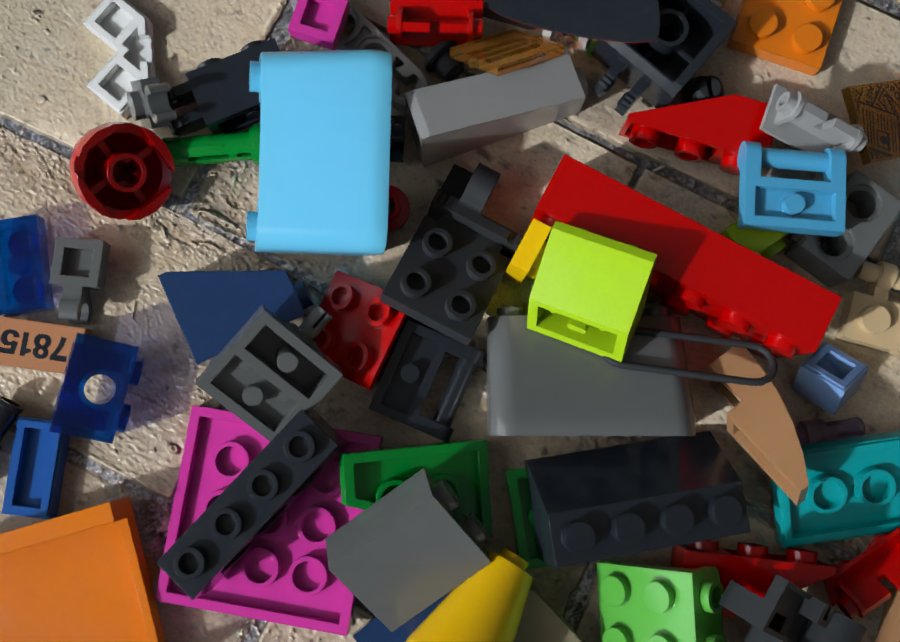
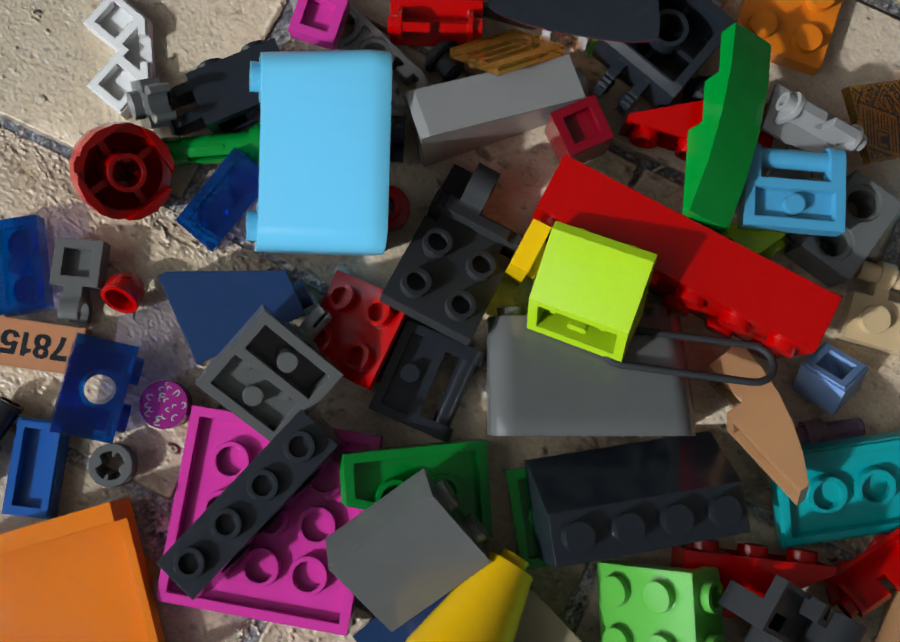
none -> dark grey bush [88,443,138,488]
none -> red hinge [101,272,145,314]
none -> magenta tile [140,380,192,429]
none -> clear blue plate [175,147,259,252]
none -> dark red panel [545,94,614,164]
none -> green slope [682,22,772,234]

